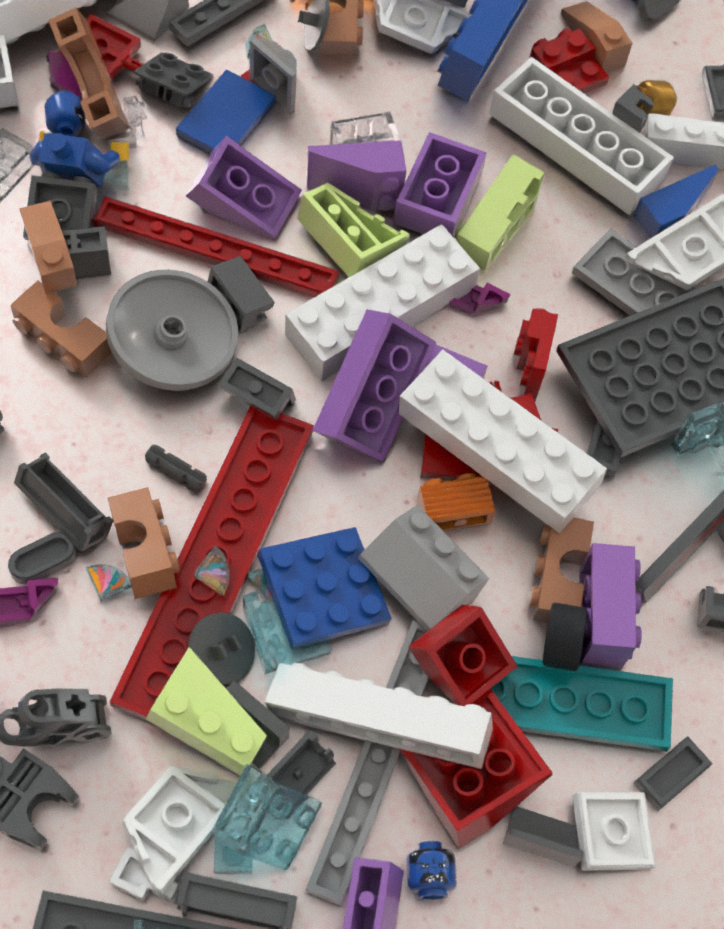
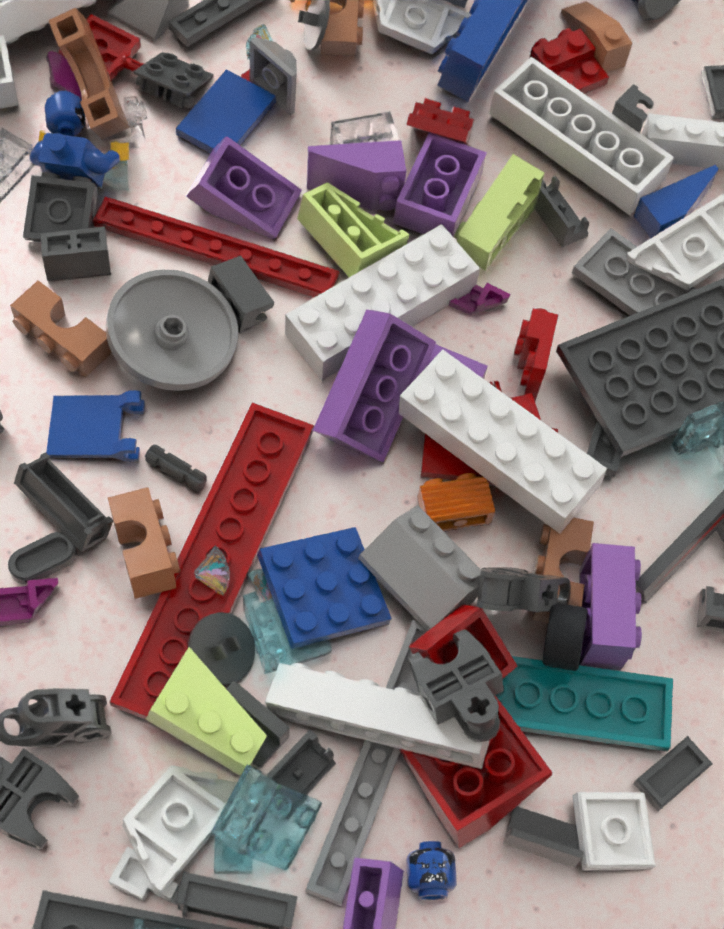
nougat slope [19,200,77,294] -> none
tile [86,564,132,601] -> none
dark grey panel [218,357,296,420] -> none
pearl gold head [637,80,677,119] -> none
none -> blue flag [46,390,145,462]
none -> red plate [406,98,475,143]
none -> dark grey piece [408,629,504,742]
none -> dark grey piece [477,567,571,612]
none -> dark grey hinge [535,176,590,248]

